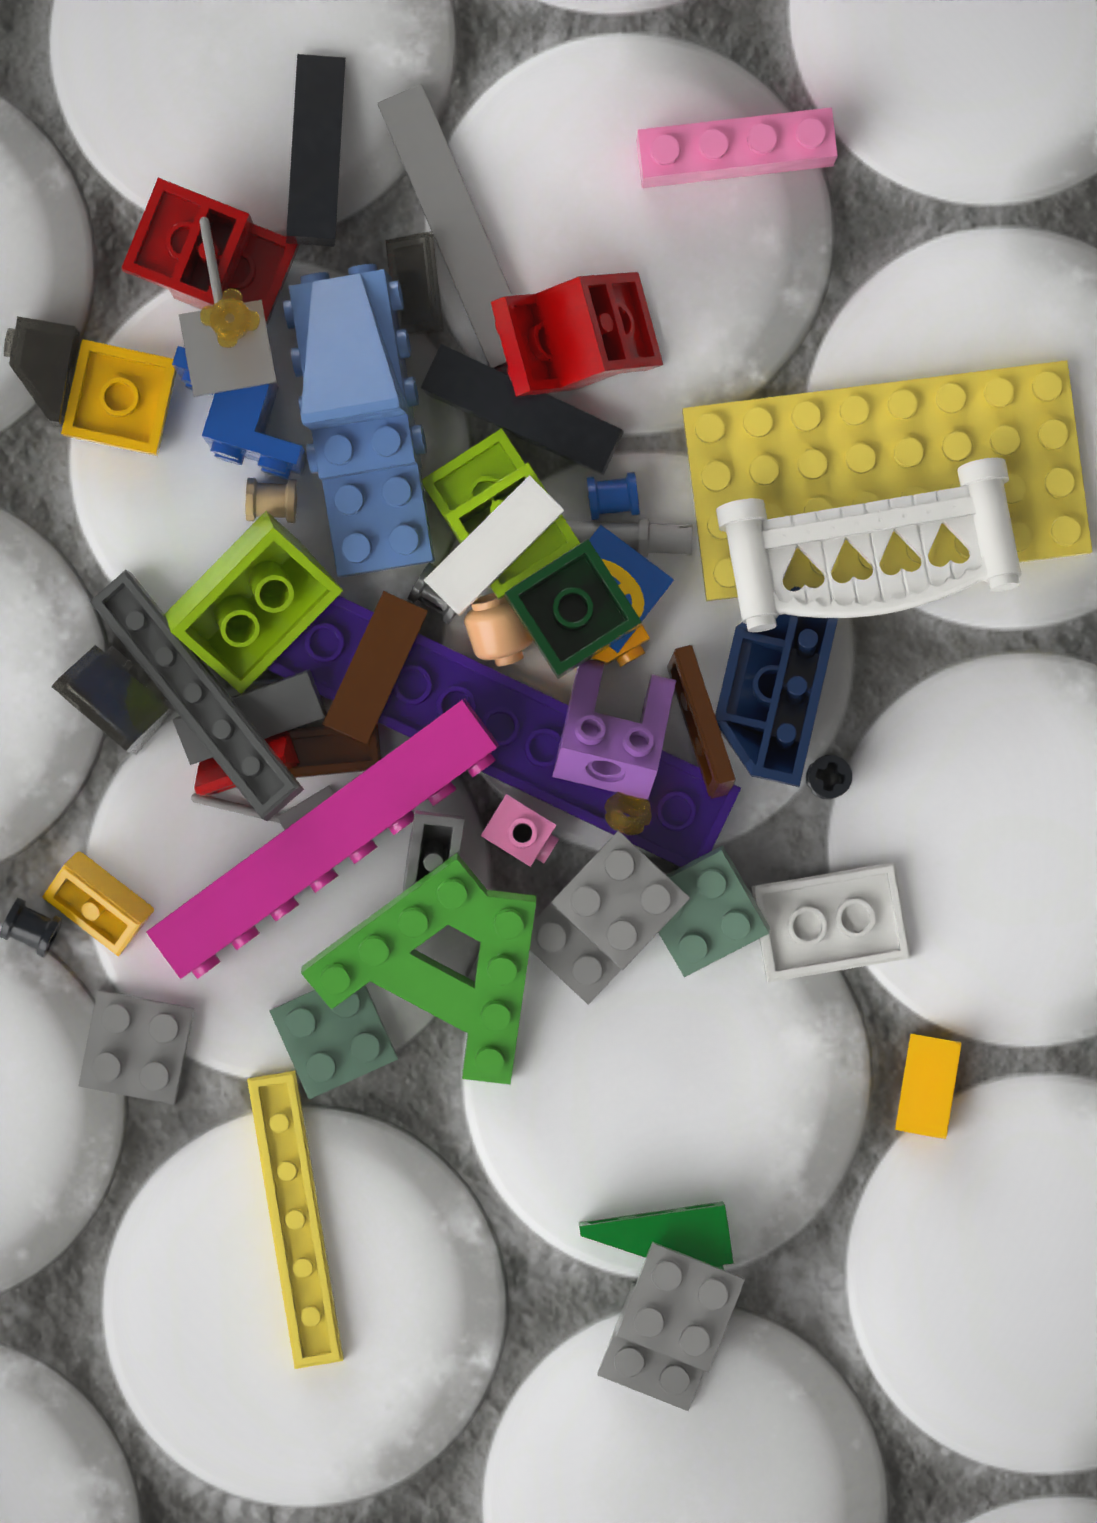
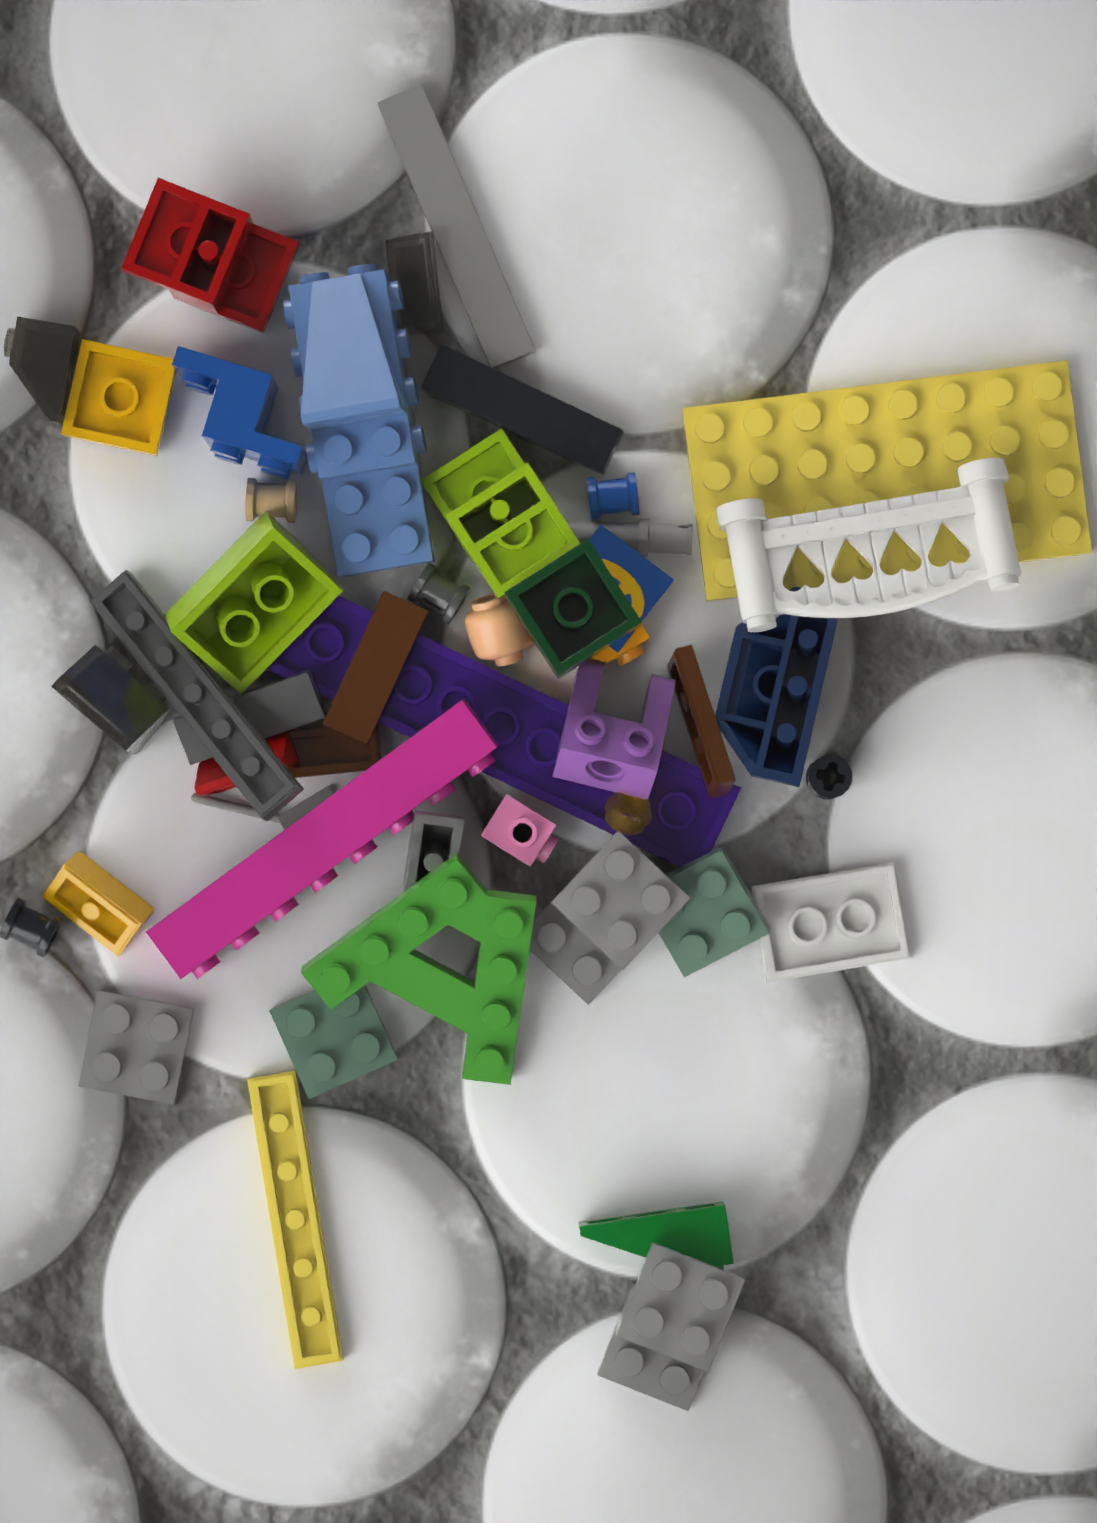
light grey piece [178,217,277,397] -> none
clear yellow plate [200,289,260,348] -> none
black slope [286,54,346,247] -> none
white tile [424,475,565,616] -> none
red bracket [491,272,663,396] -> none
bright pink brick [636,107,838,188] -> none
yellow slope [895,1033,961,1139] -> none

